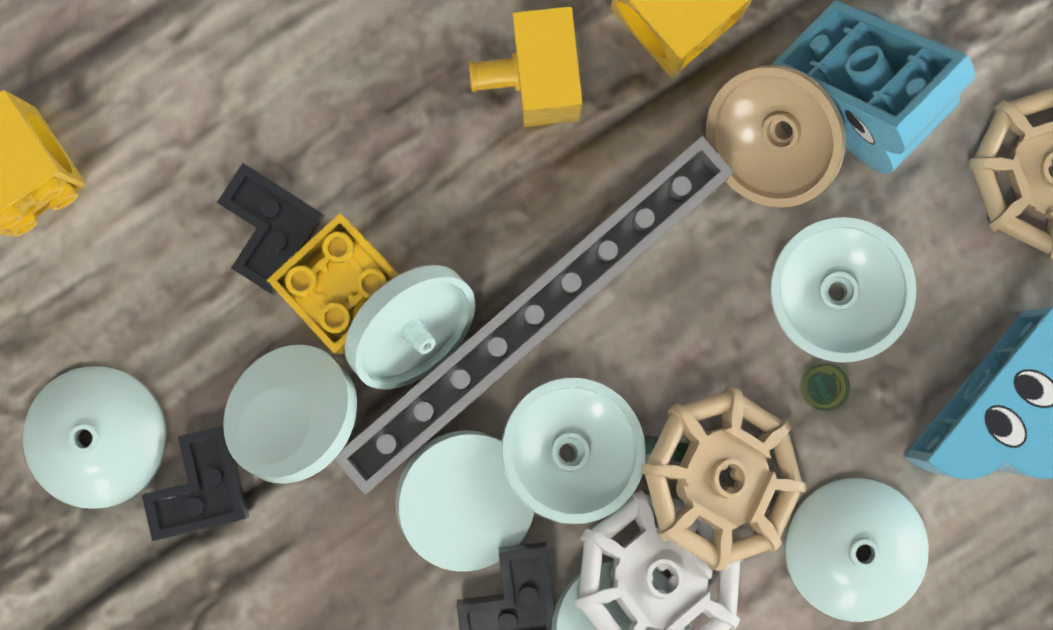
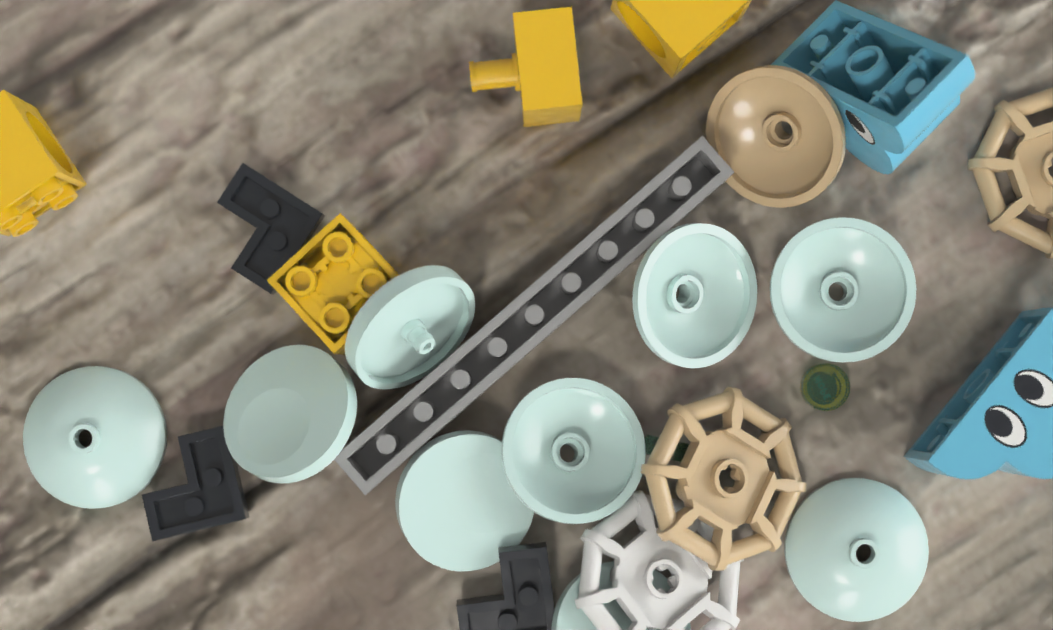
none -> light aqua dish [632,223,757,368]

